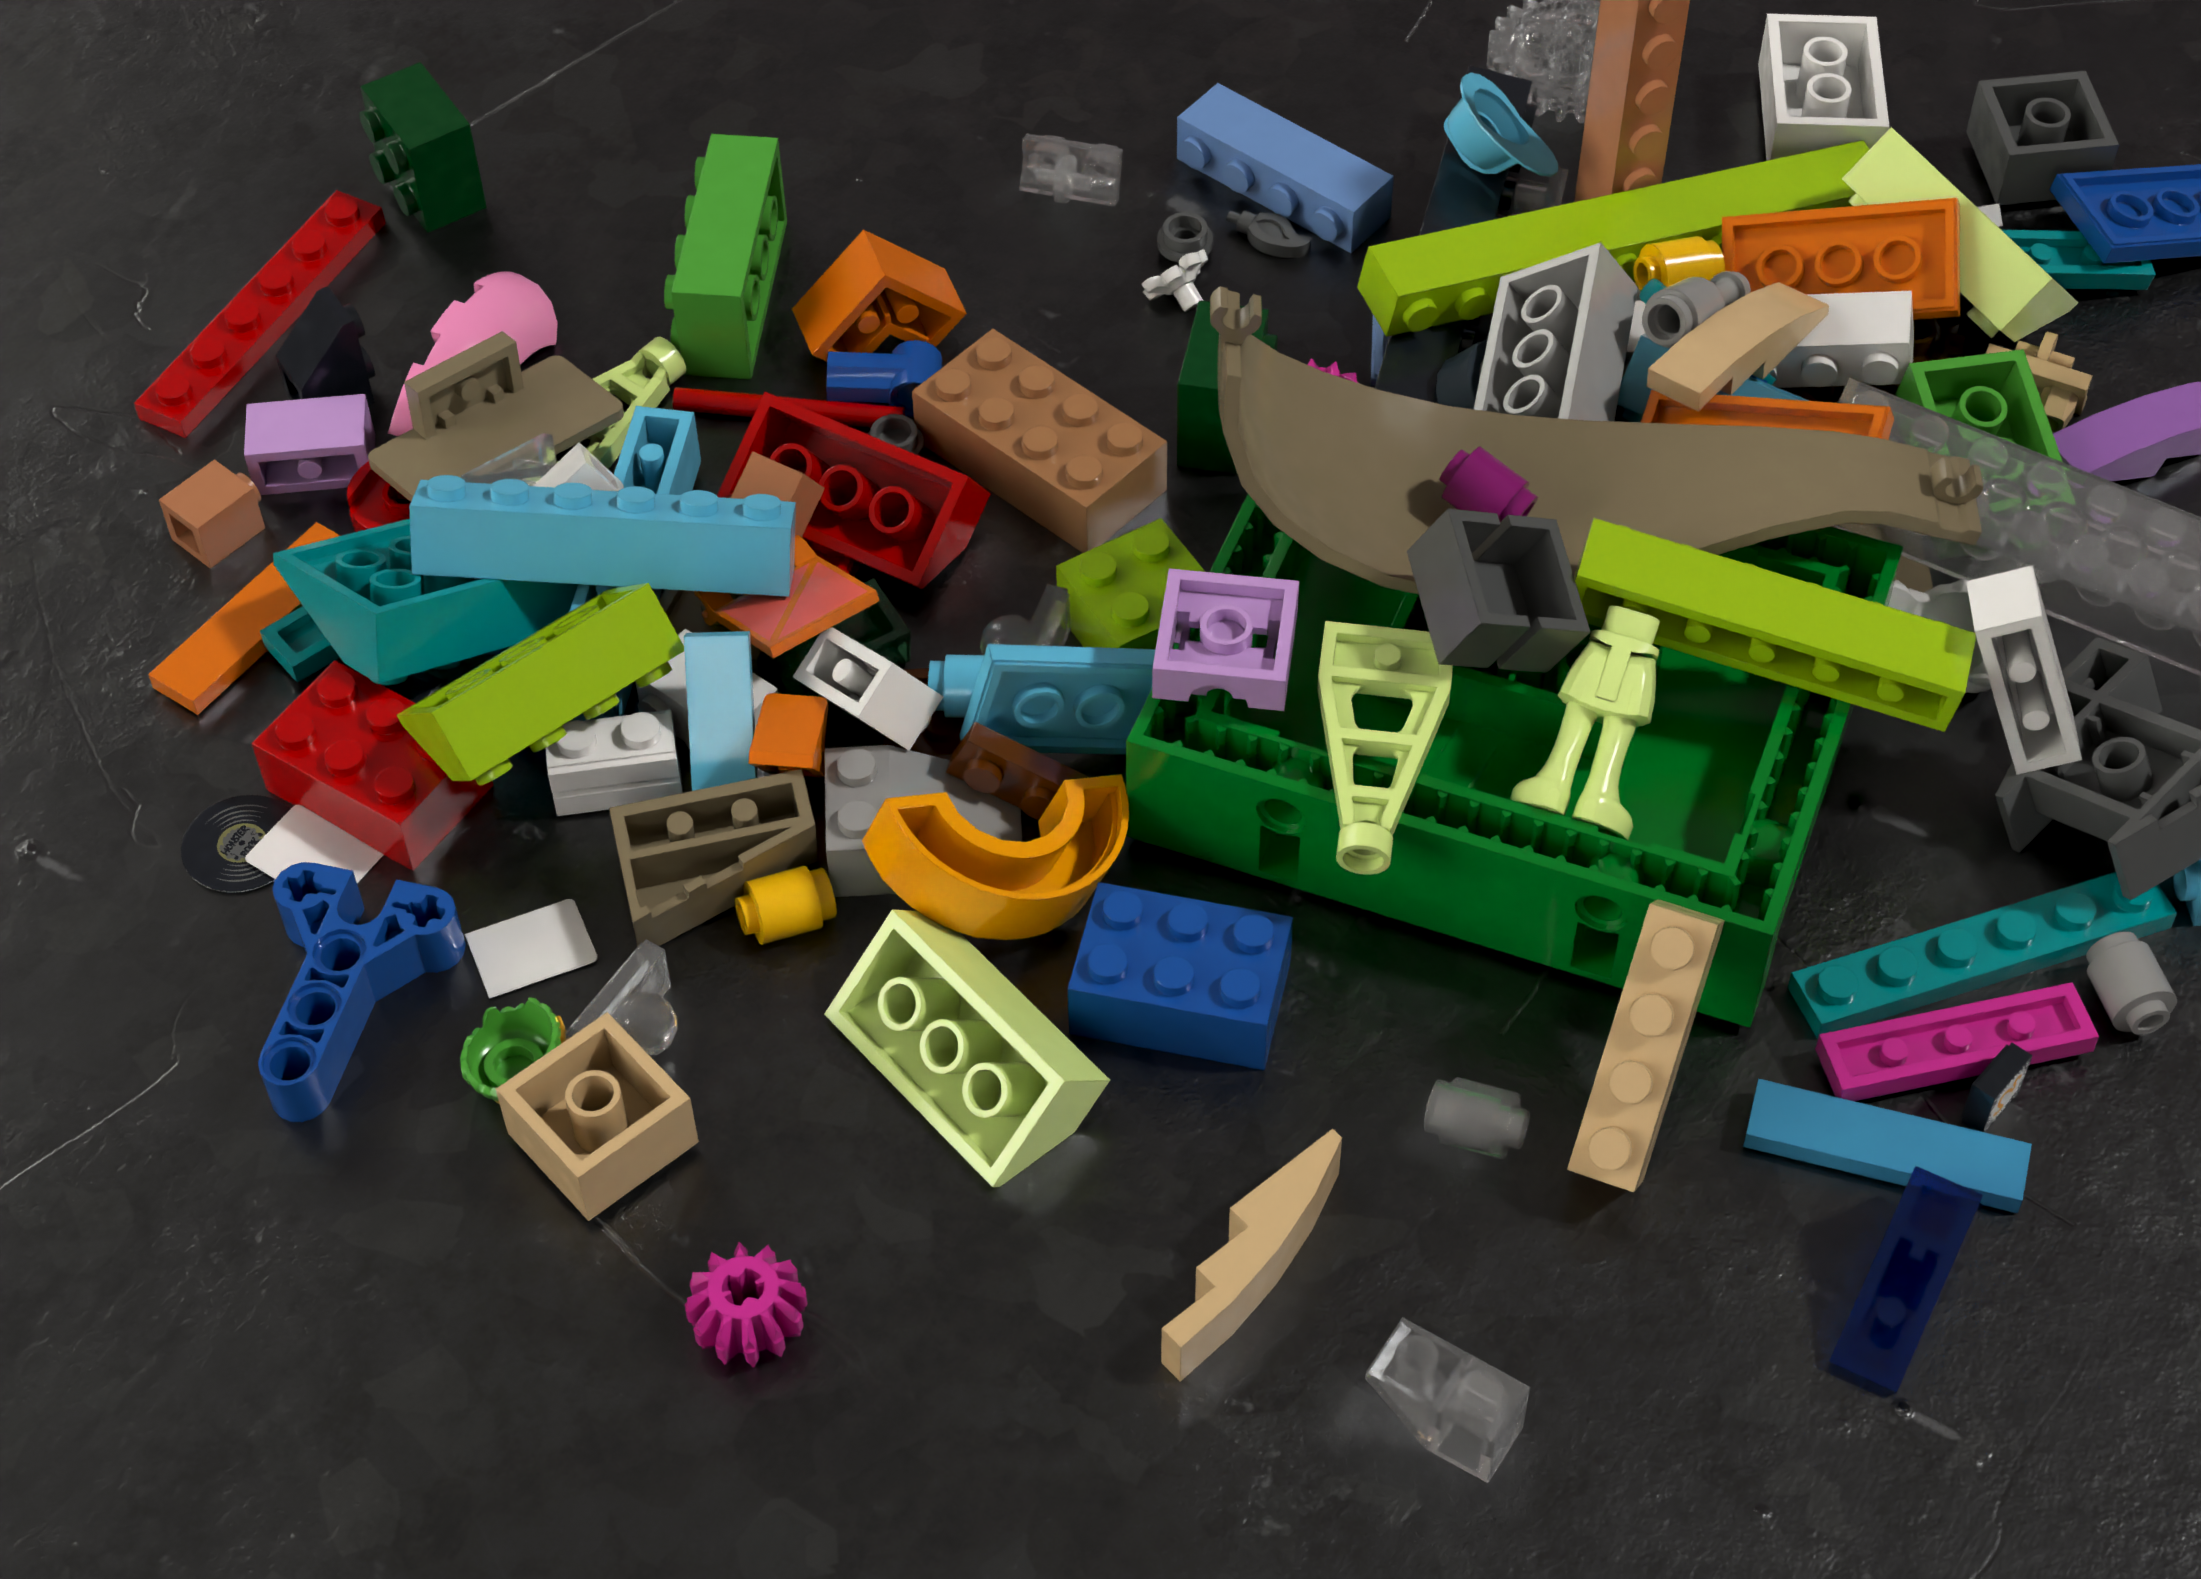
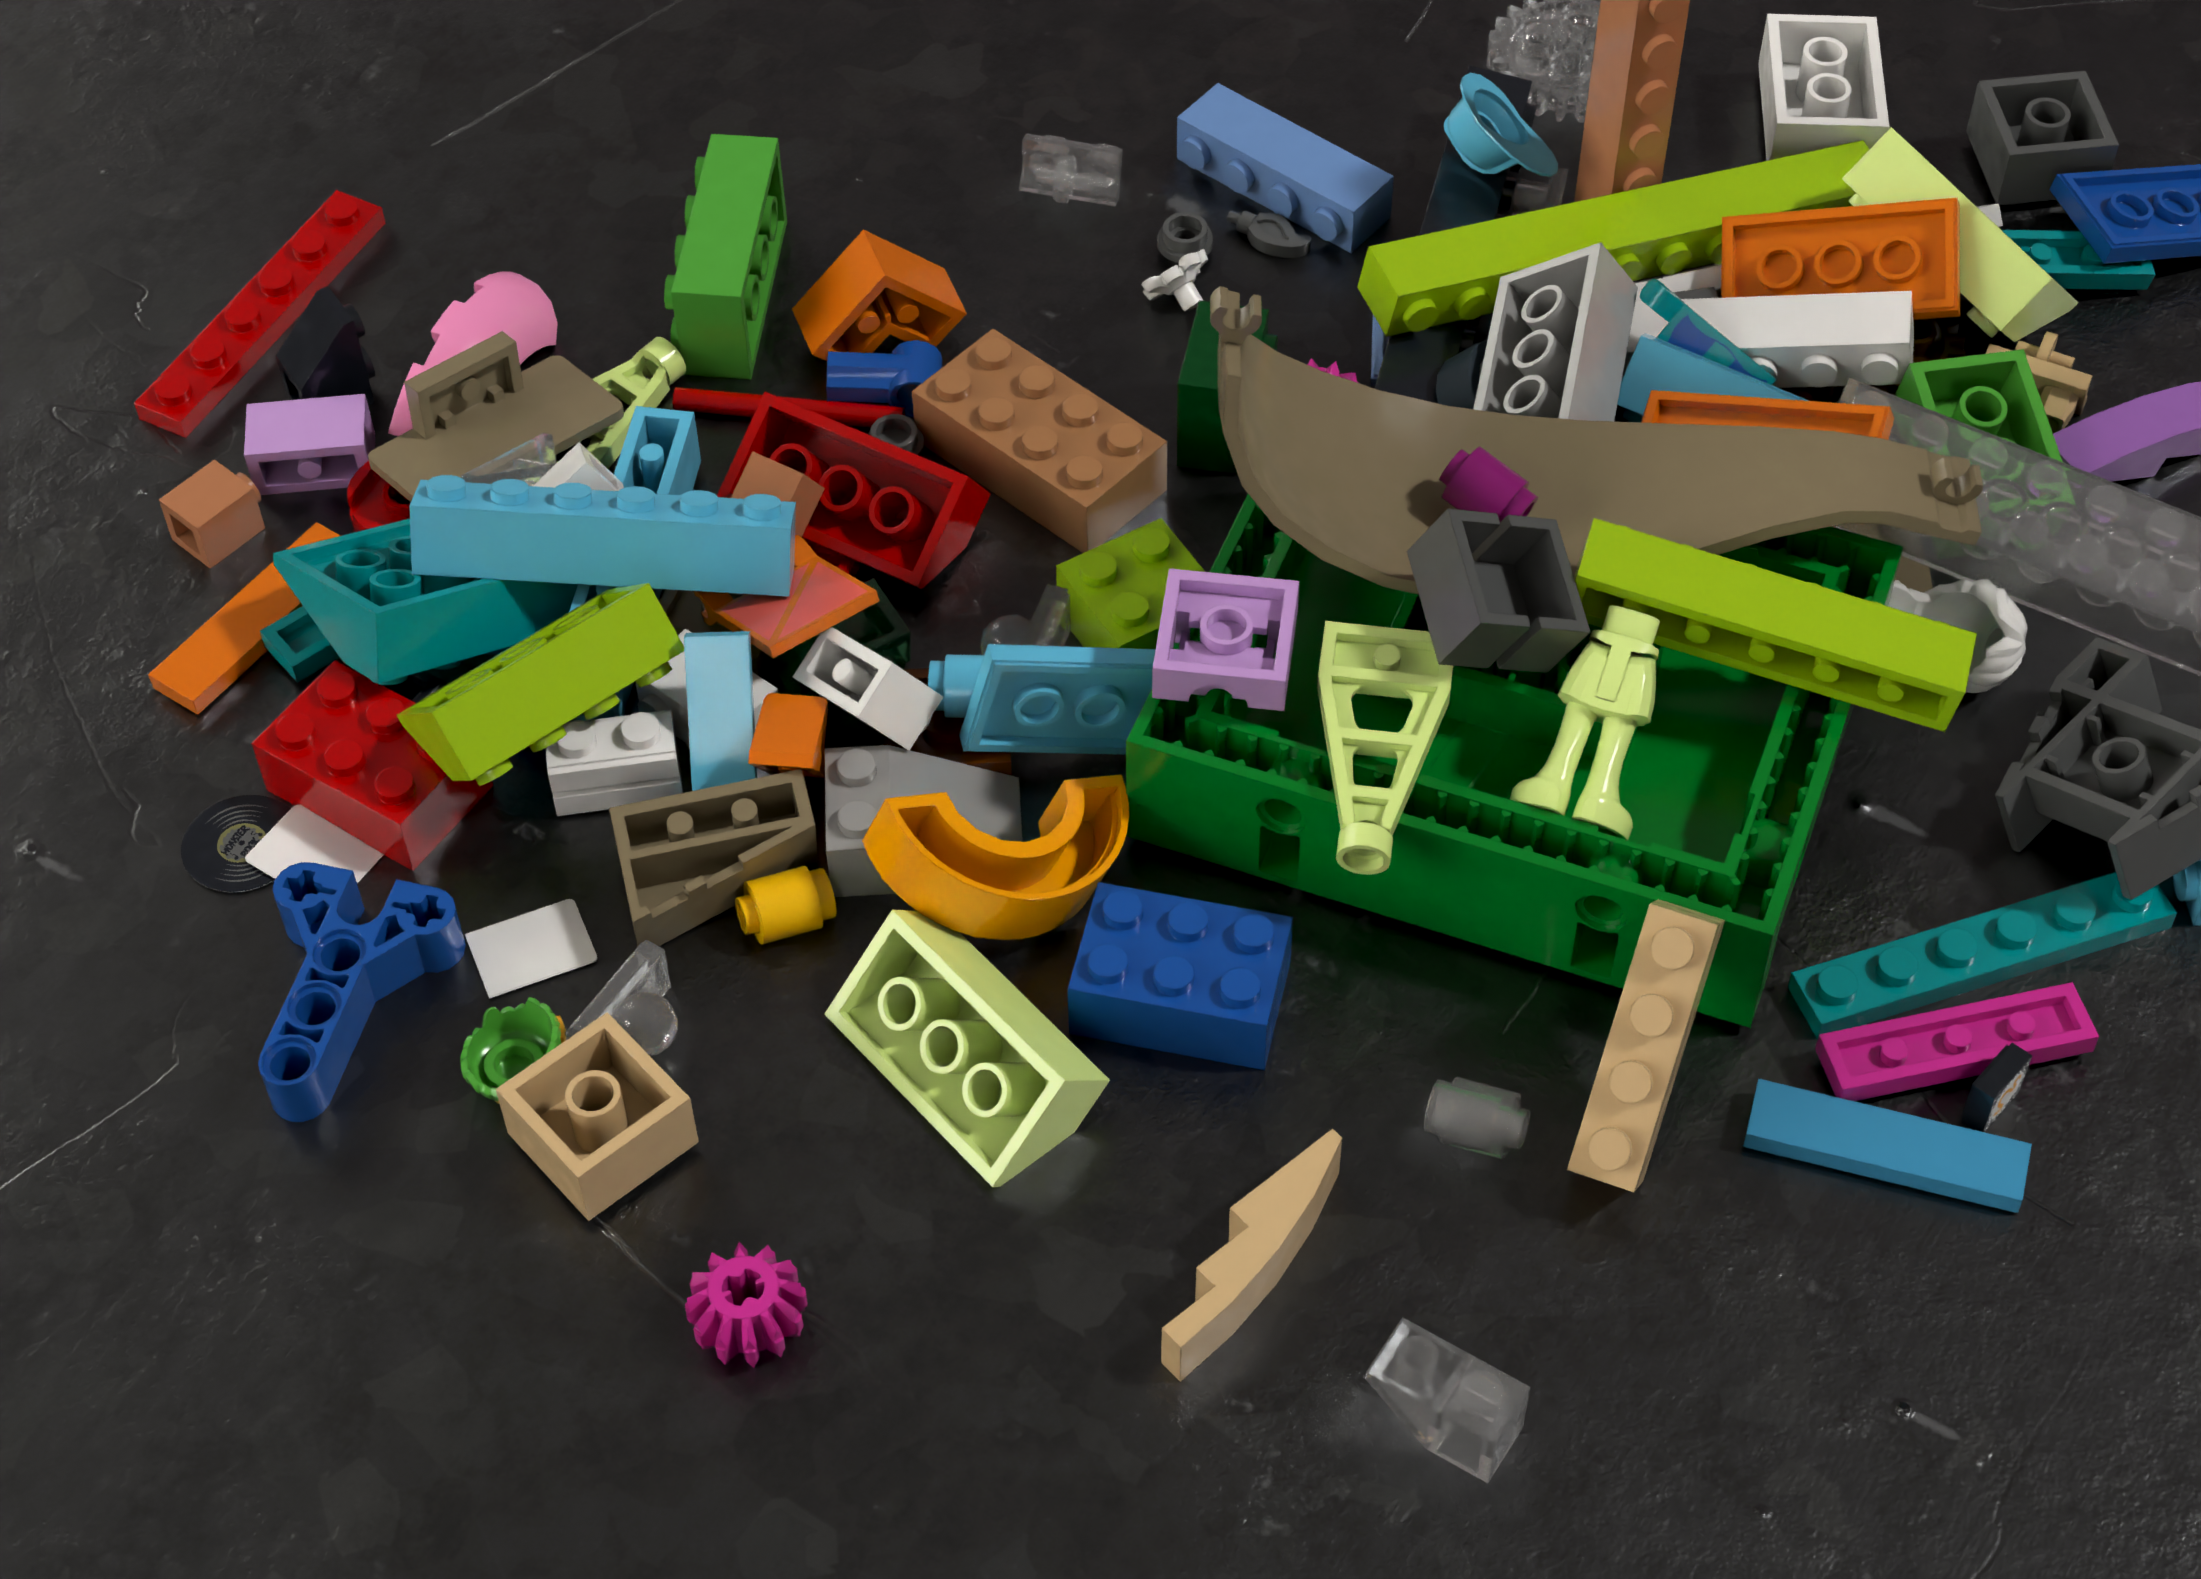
dark green brick [359,62,487,233] -> none
reddish brown plate [946,722,1090,820] -> none
yellow brick [1633,236,1725,291] -> none
light grey piece [1642,271,1751,348] -> none
tan slope [1647,282,1829,412] -> none
clear blue slope [1829,1166,1983,1392] -> none
white brick [1966,565,2082,775] -> none
light grey brick [2086,932,2177,1035] -> none

